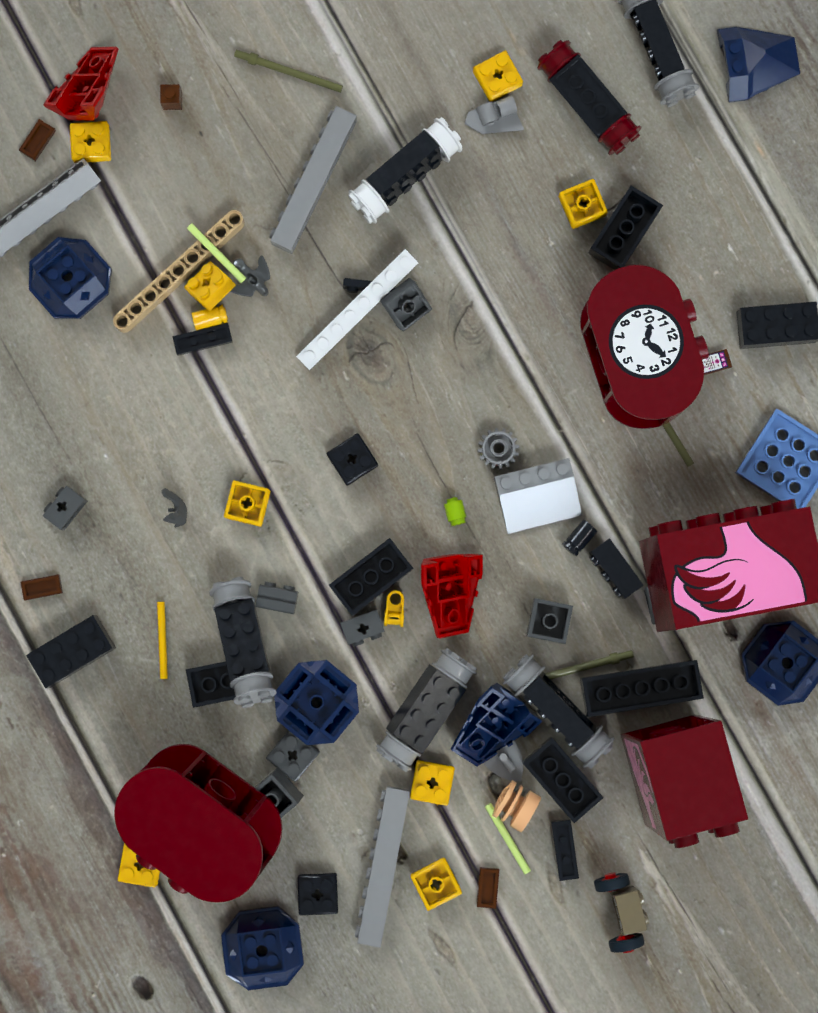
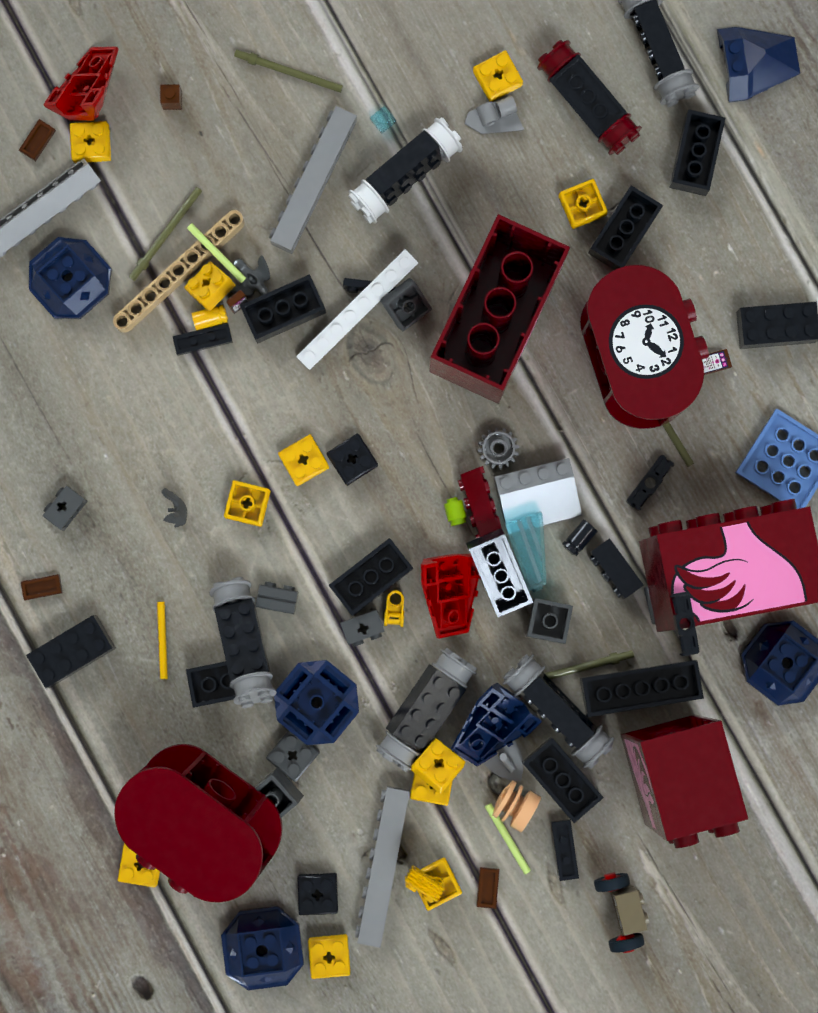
none -> olive bar [129,187,202,281]
none -> reddish brown tile [226,290,248,314]
none -> black brick [240,274,326,344]
none -> yellow brick [278,435,329,486]
none -> yellow brick [308,934,350,979]
none -> clear light blue plate [370,106,396,133]
none -> yellow brick [405,865,445,903]
none -> yellow brick [411,738,465,793]
none -> dark red brick [429,214,570,404]
none -> dark red wedge [457,466,502,539]
none -> brick [466,528,533,617]
none -> clear light blue slope [504,511,547,592]
none -> black piece [626,455,674,511]
none -> black brick [669,109,726,196]
none -> black piece [670,592,699,656]

